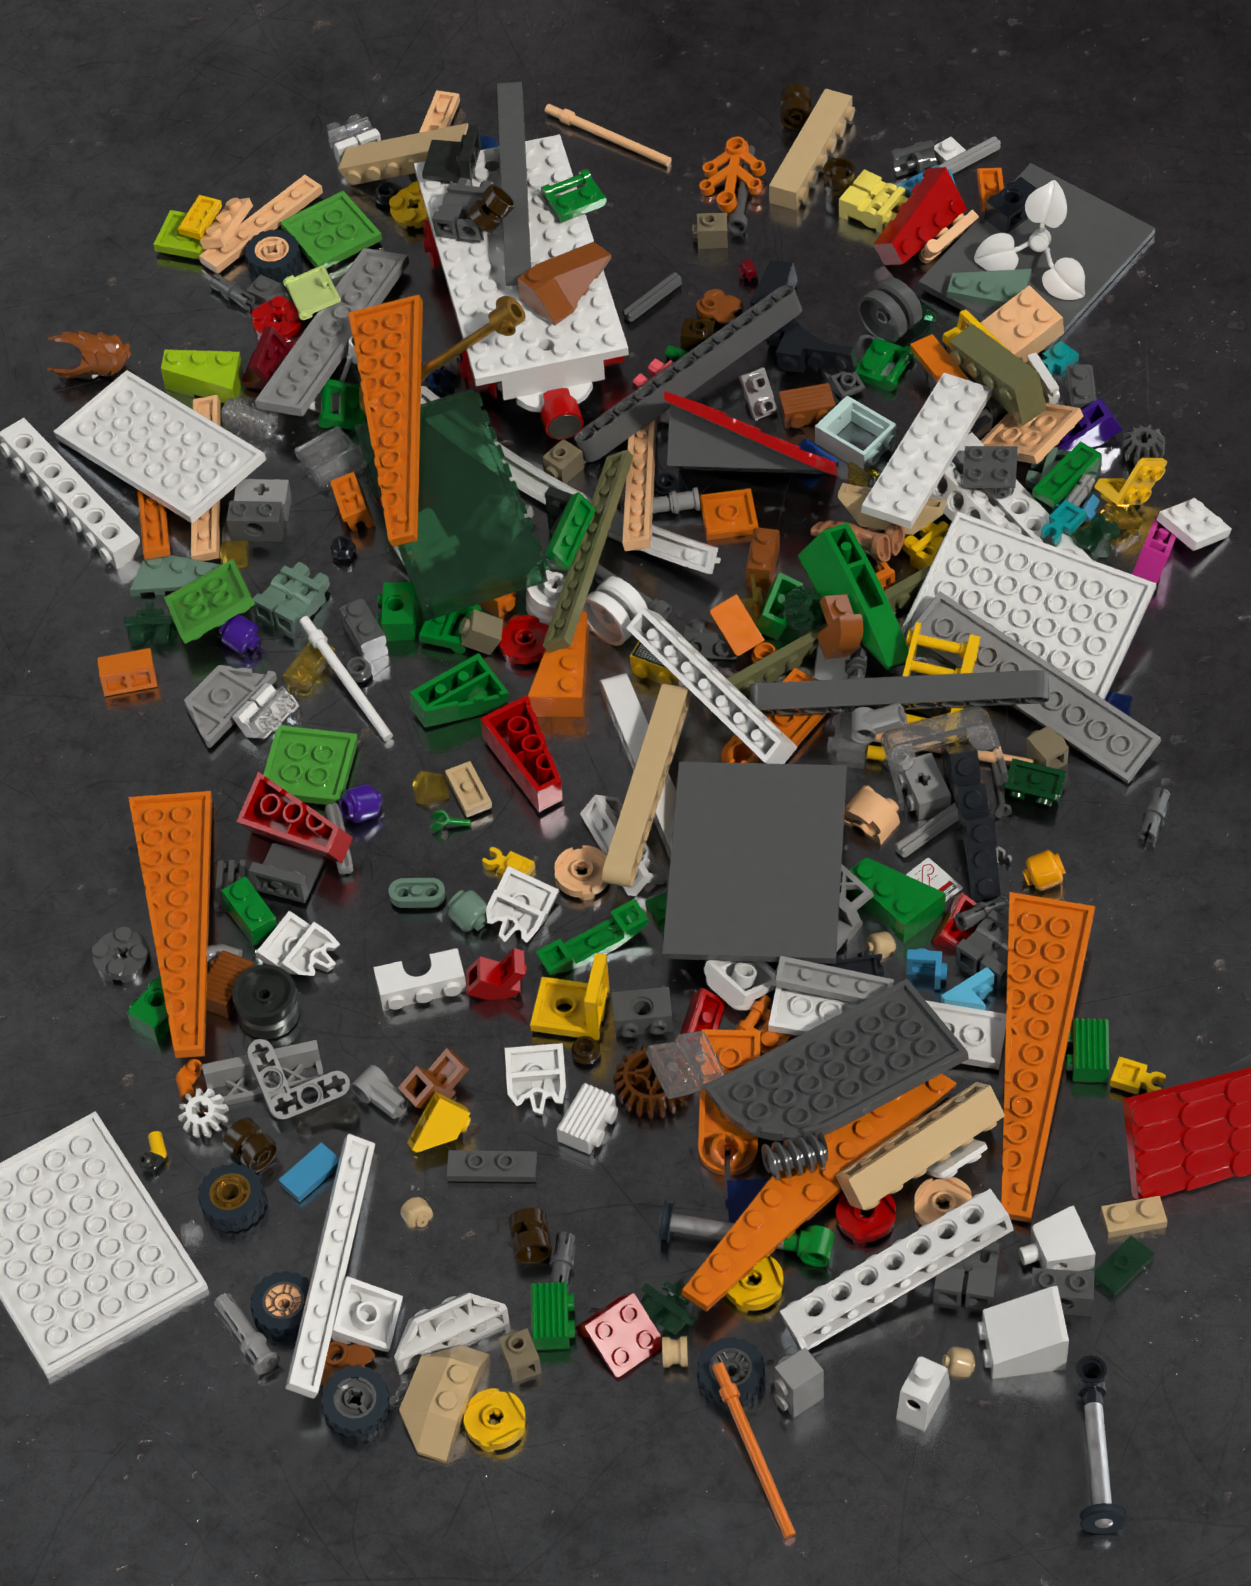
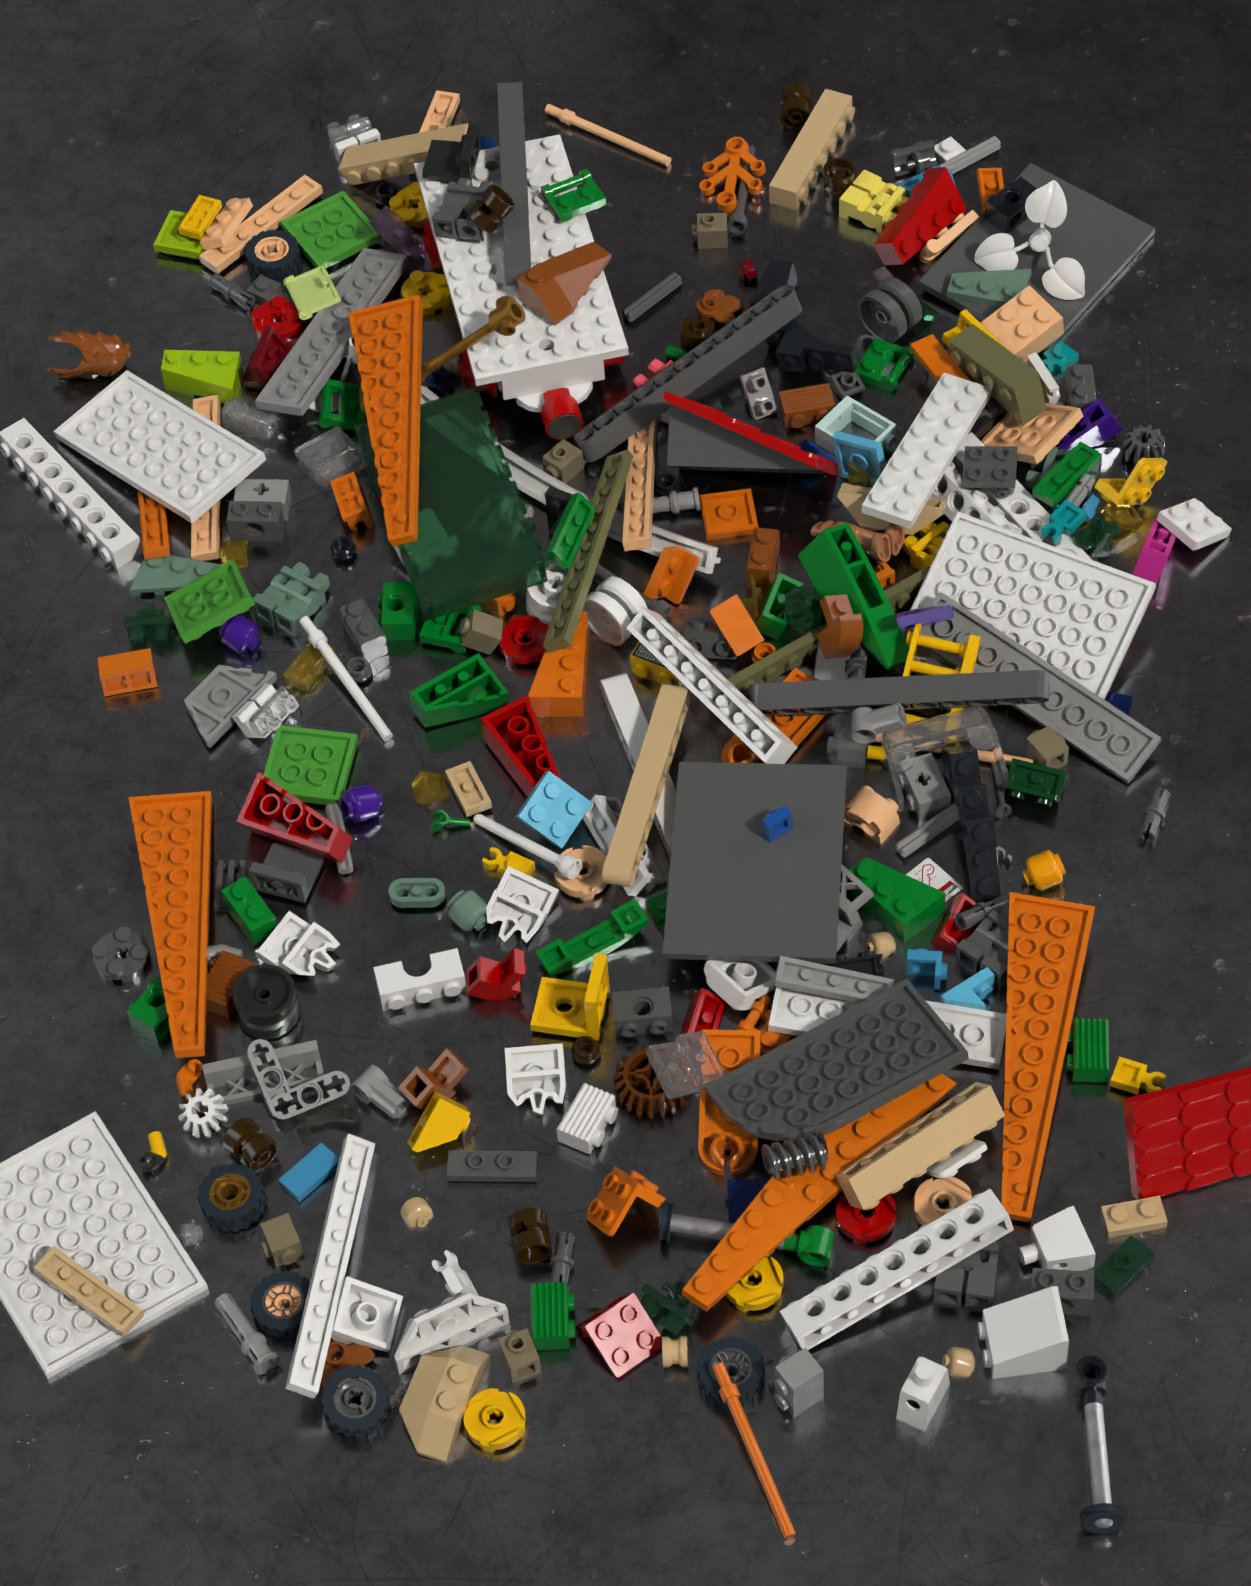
none -> tan plate [33,1246,144,1338]
none -> dark tan brick [260,1213,304,1267]
none -> torso [369,205,425,261]
none -> yellow plate [401,270,451,315]
none -> white plate [432,1250,478,1297]
none -> white piece [473,814,582,880]
none -> medium azure plate [515,771,592,849]
none -> orange bracket [586,1166,666,1237]
none -> orange bracket [643,545,700,604]
none -> blue plate [762,805,793,843]
none -> medium azure plate [831,431,886,486]
none -> dark purple slope [896,601,954,630]

